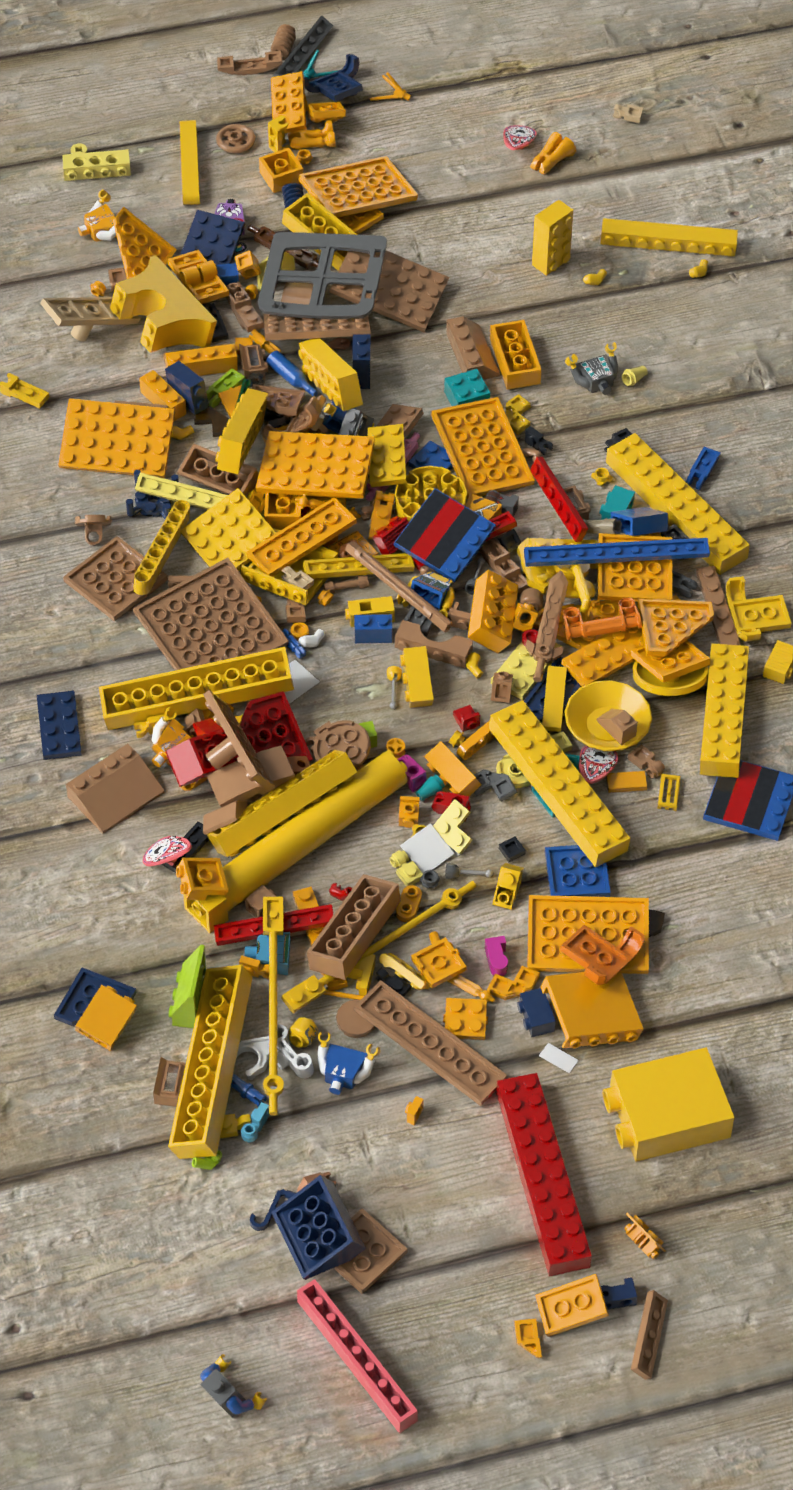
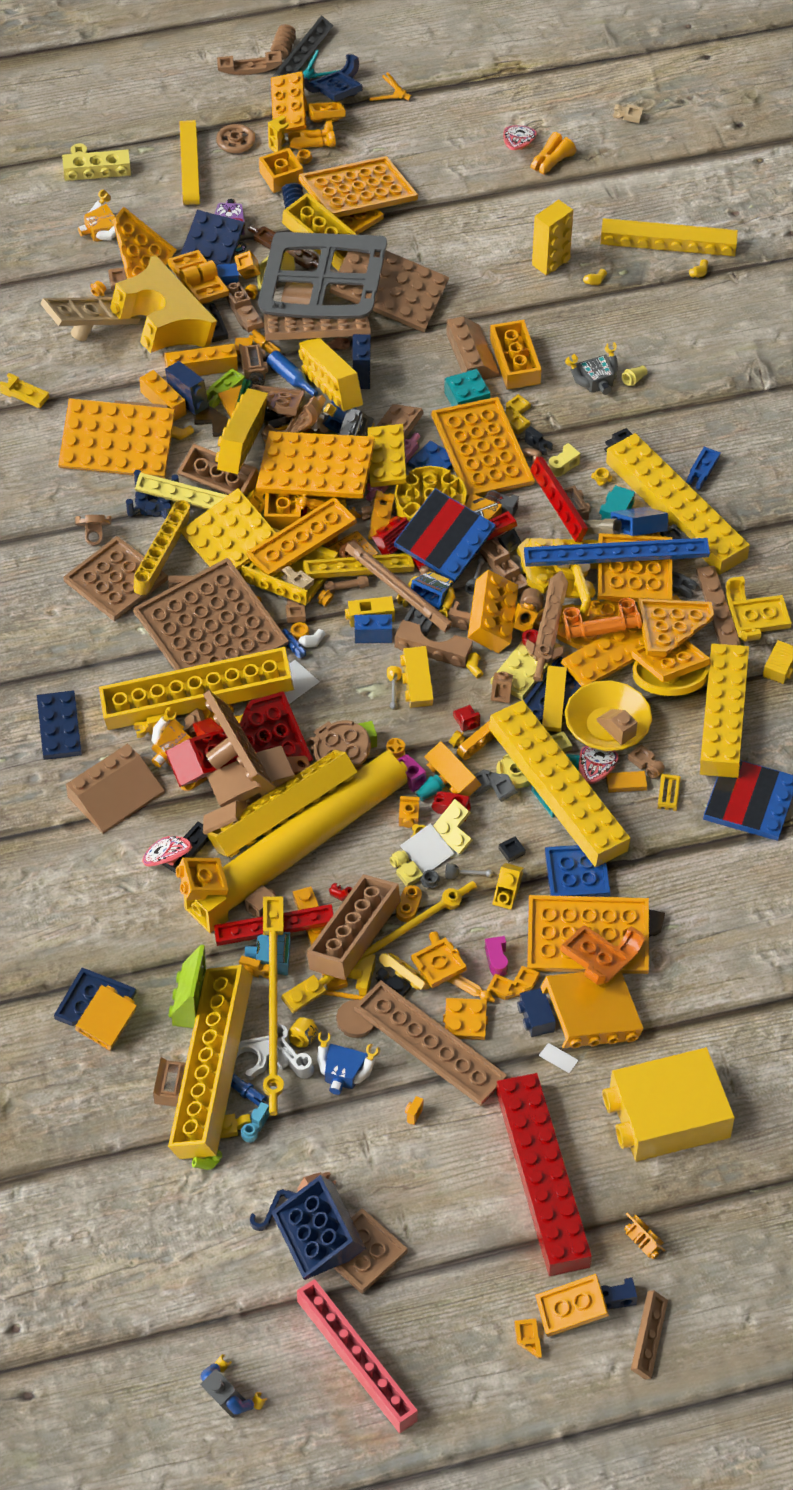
none -> light yellow leg [549,443,580,477]

